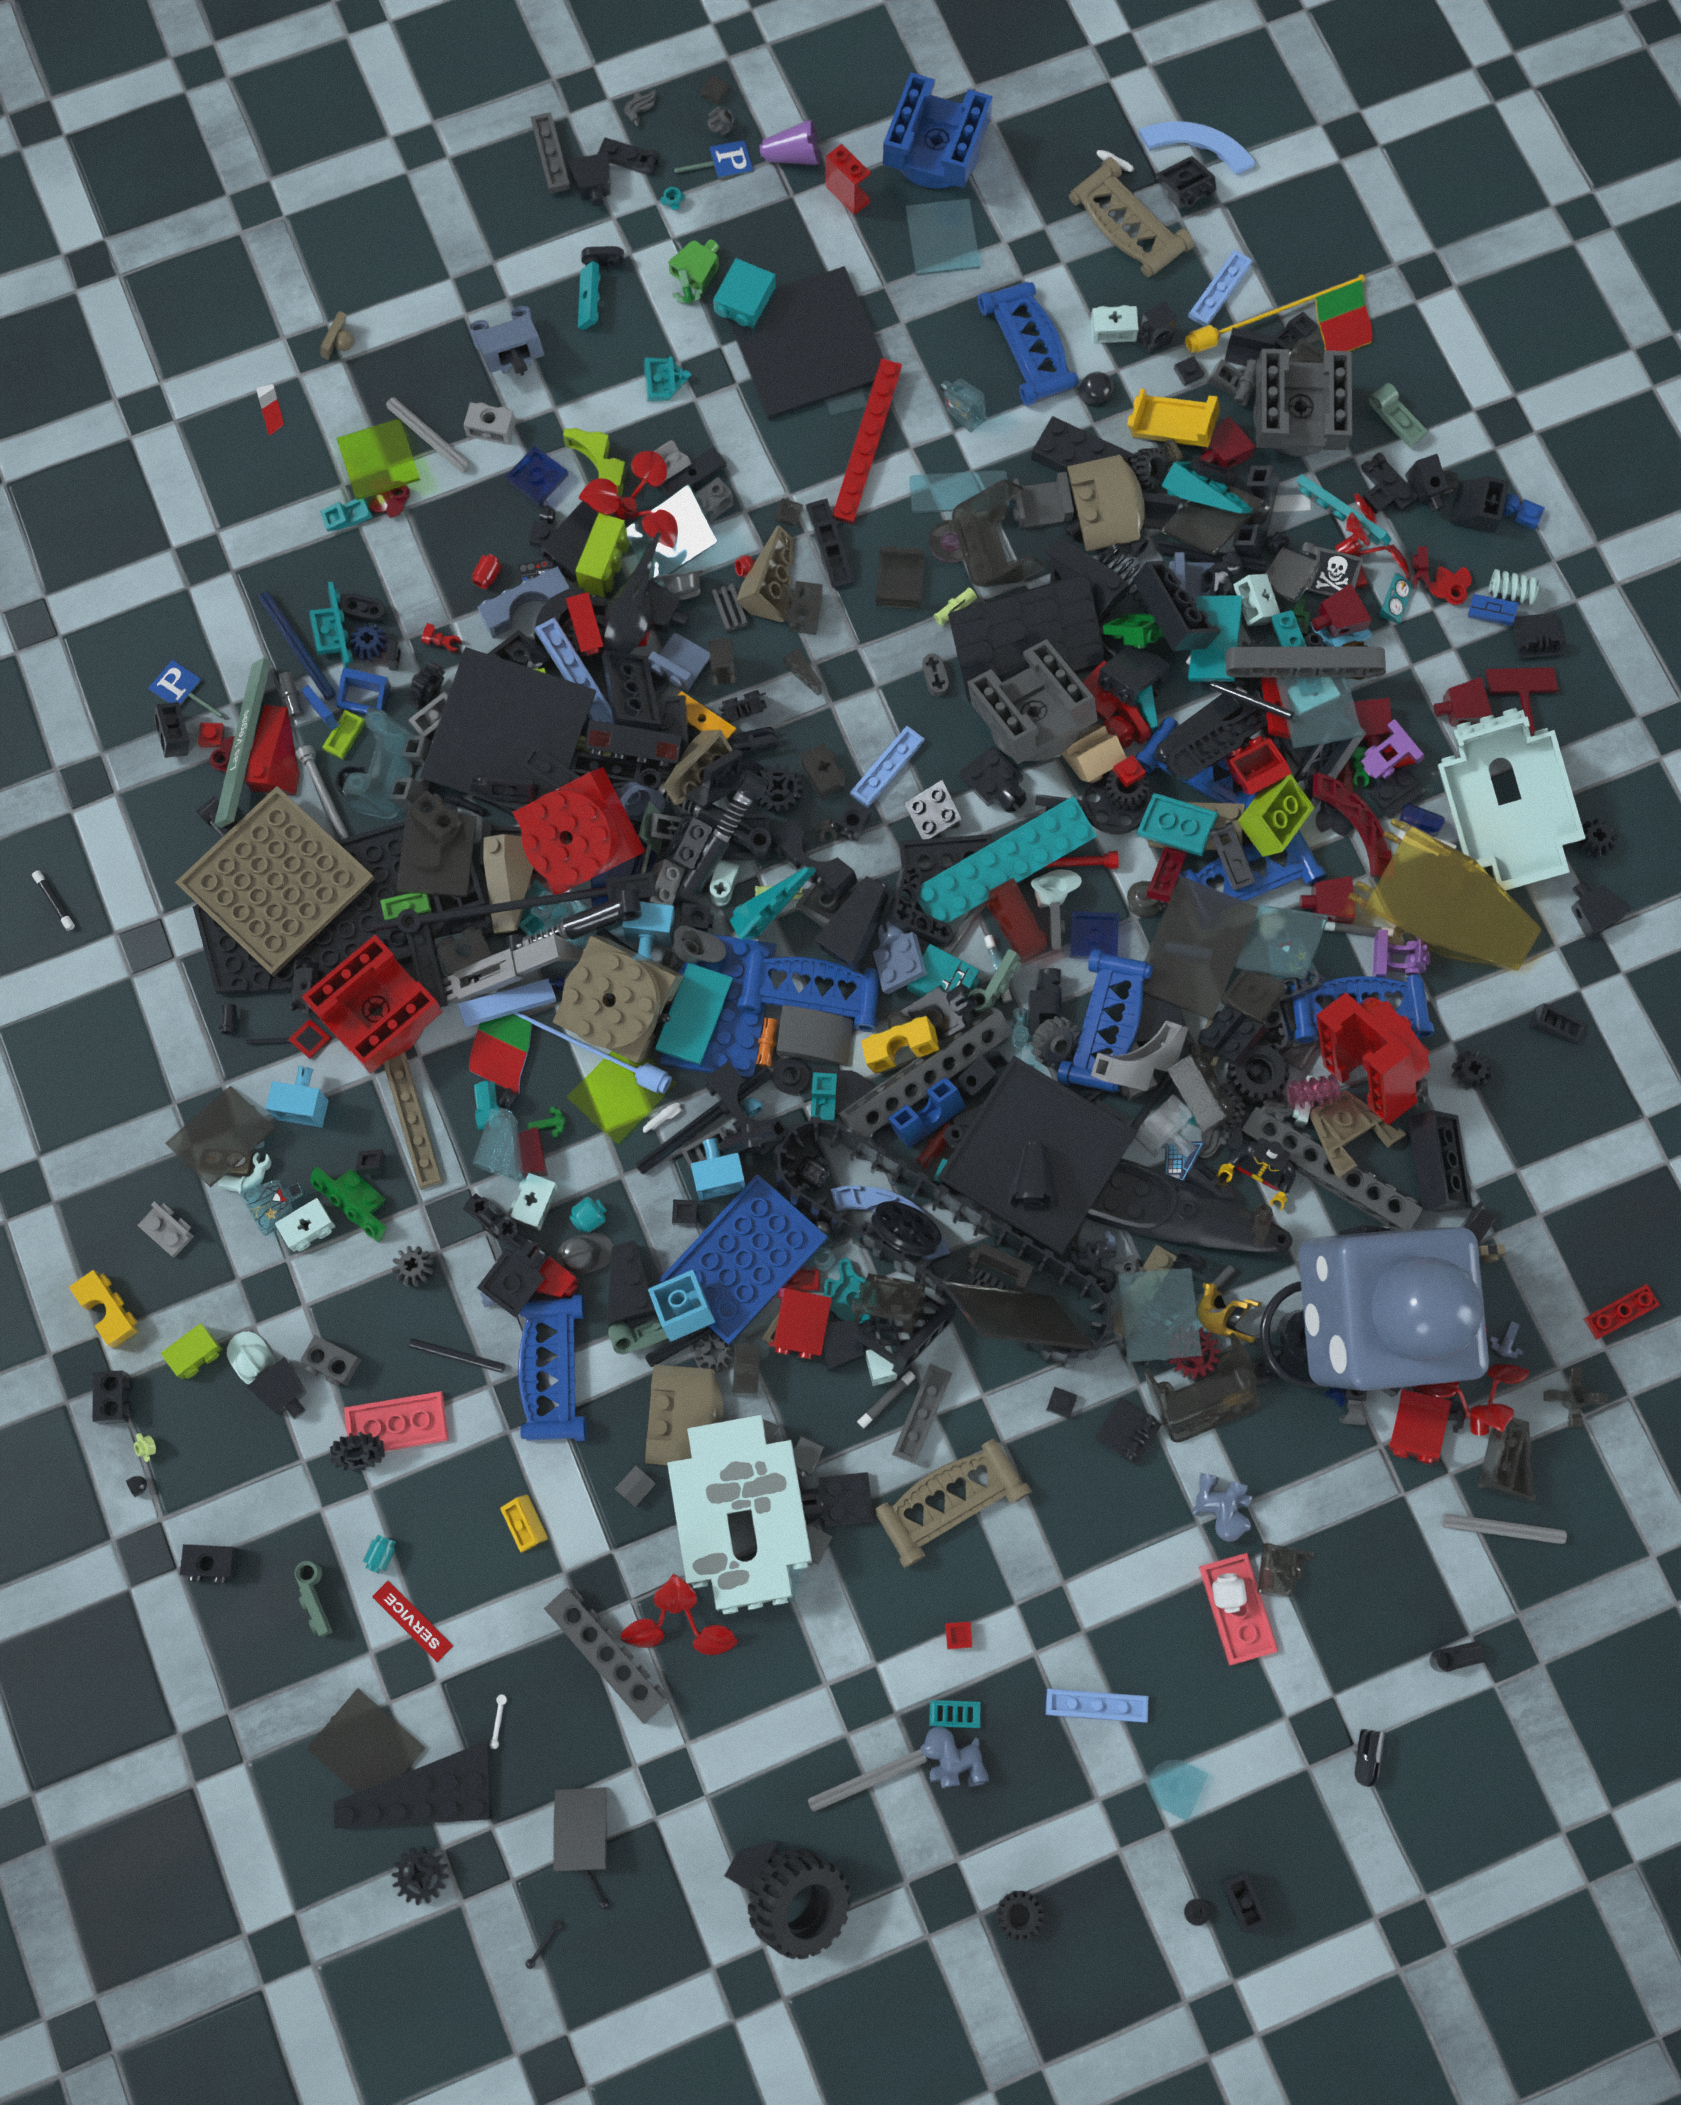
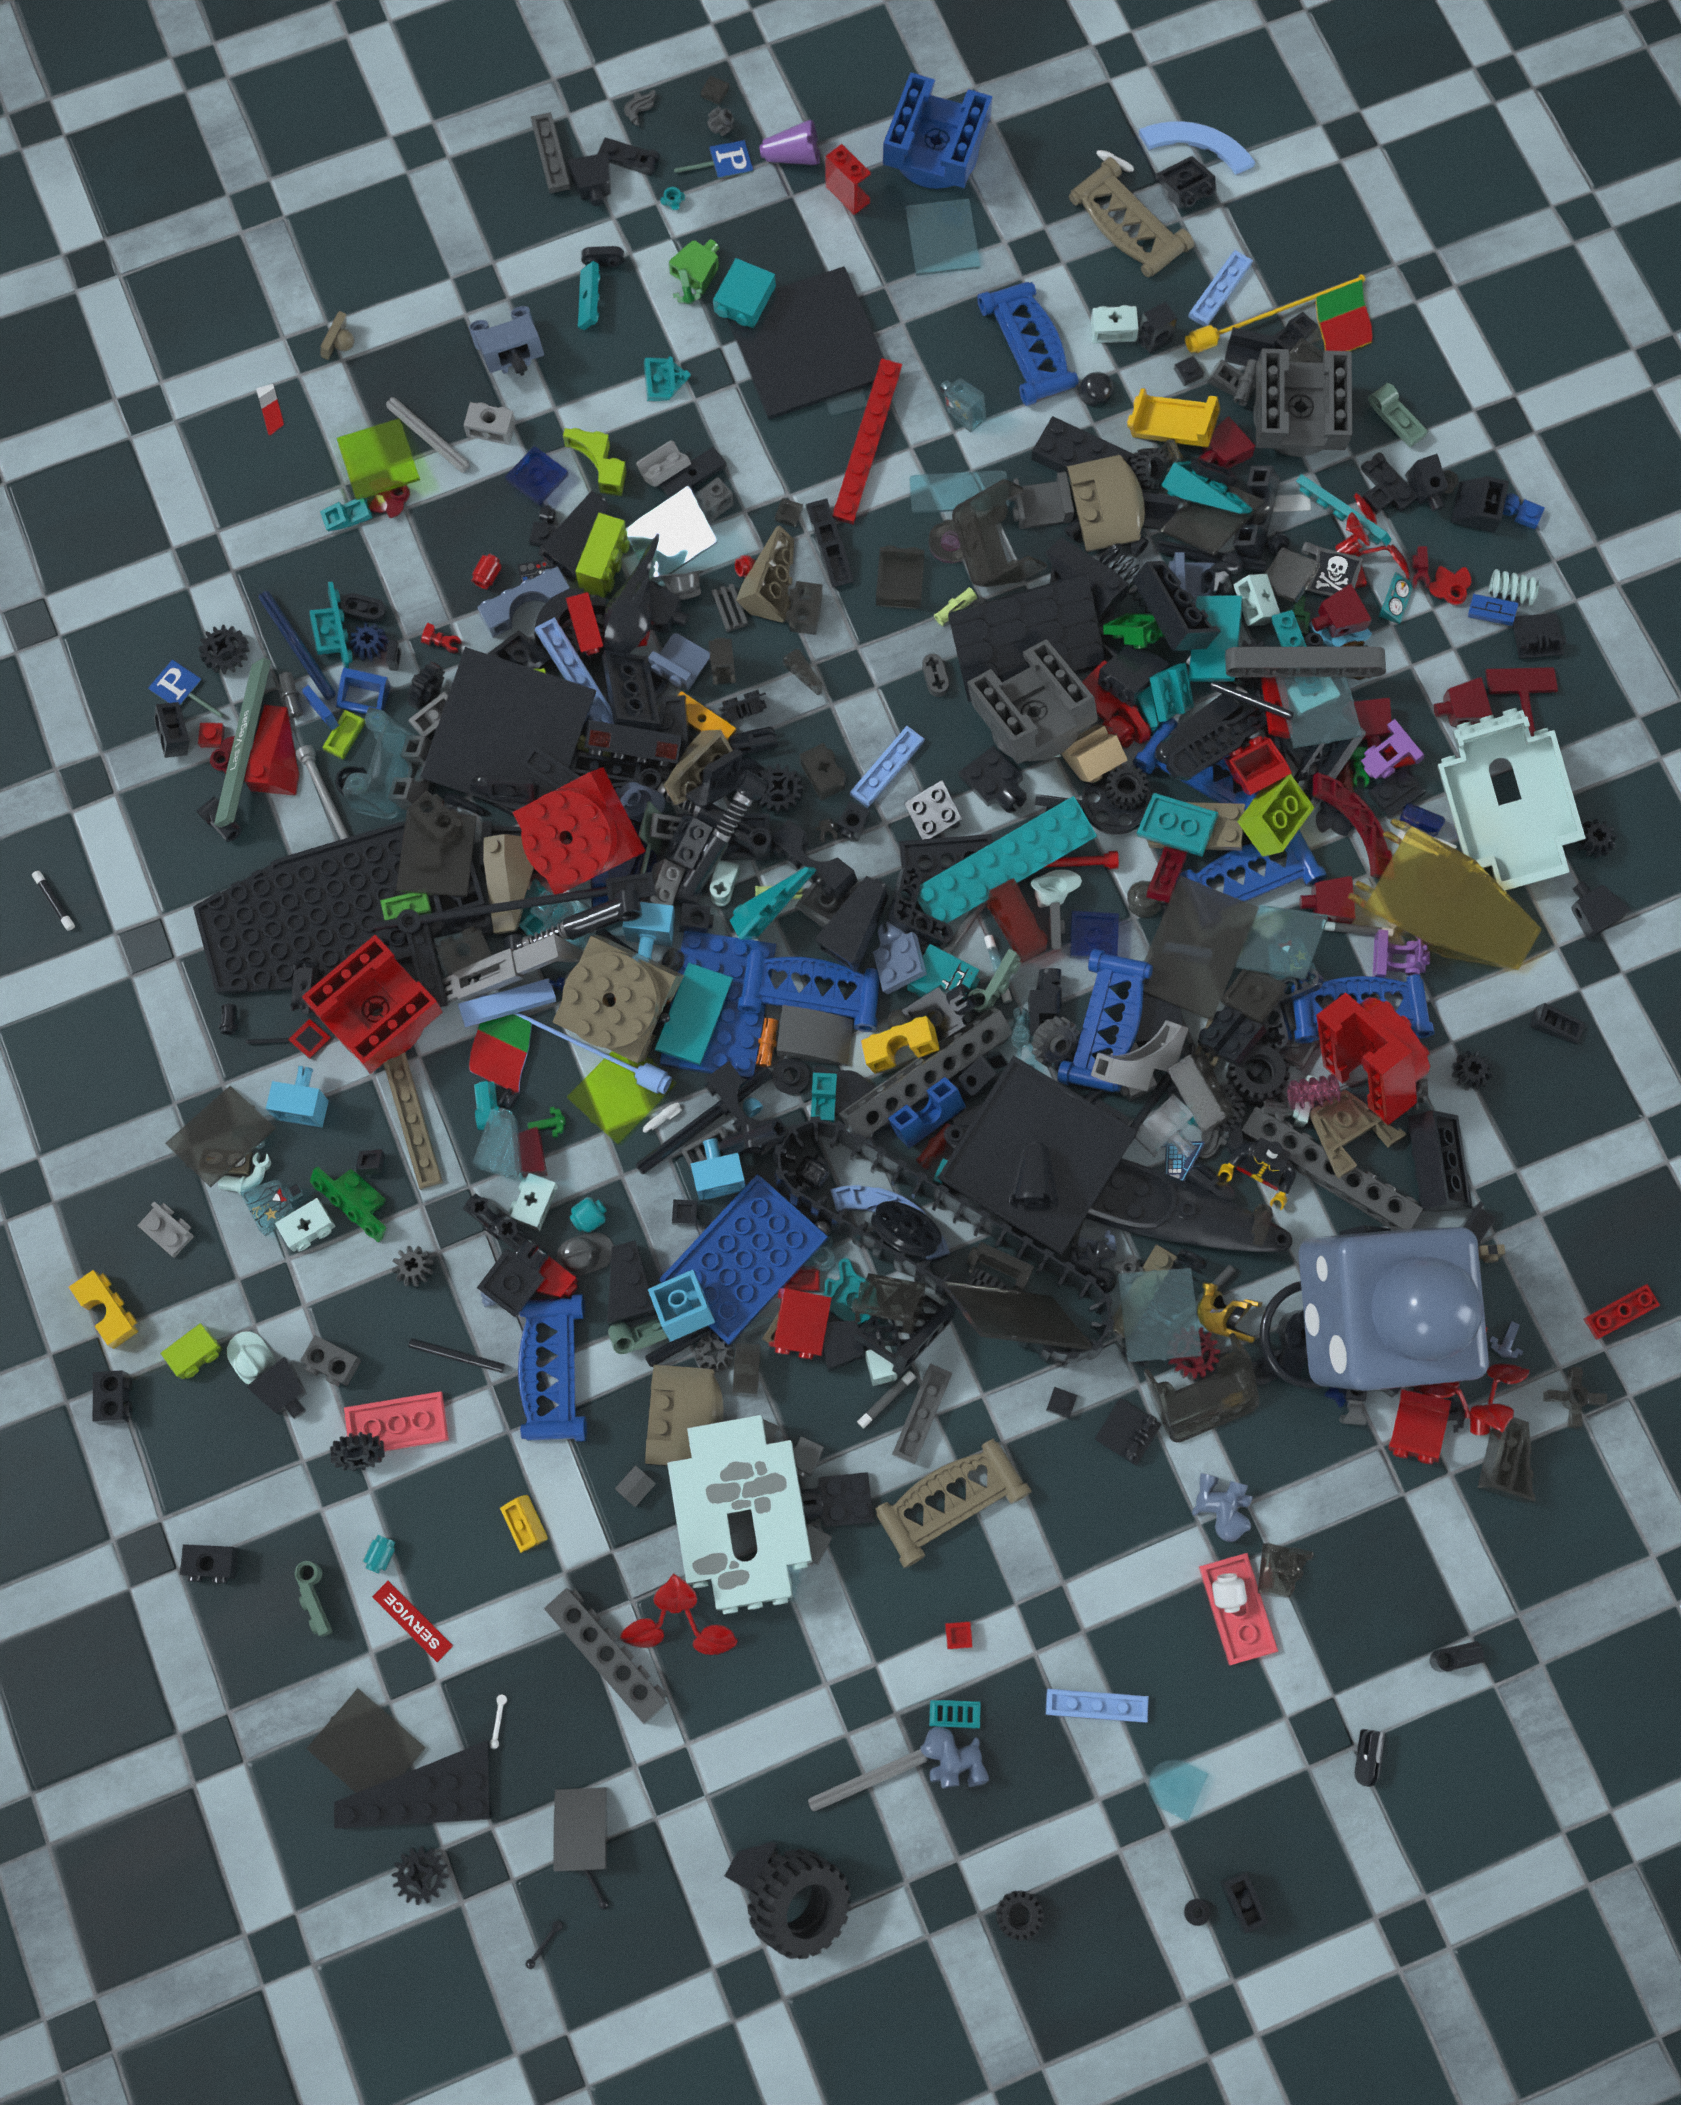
black hinge [126,1476,147,1497] -> none
yellowish green plate [134,1433,156,1462] -> none
dark tan plate [175,786,375,977] -> none
red plant [578,451,678,549] -> none
dark grey piece [672,925,726,964] -> none
red plate [1113,755,1146,787] -> none
black plate [1210,821,1256,890] -> none
light grey axle [1442,1514,1567,1544] -> none
none -> black gear [198,625,250,674]
none -> teal slope [1150,663,1194,722]

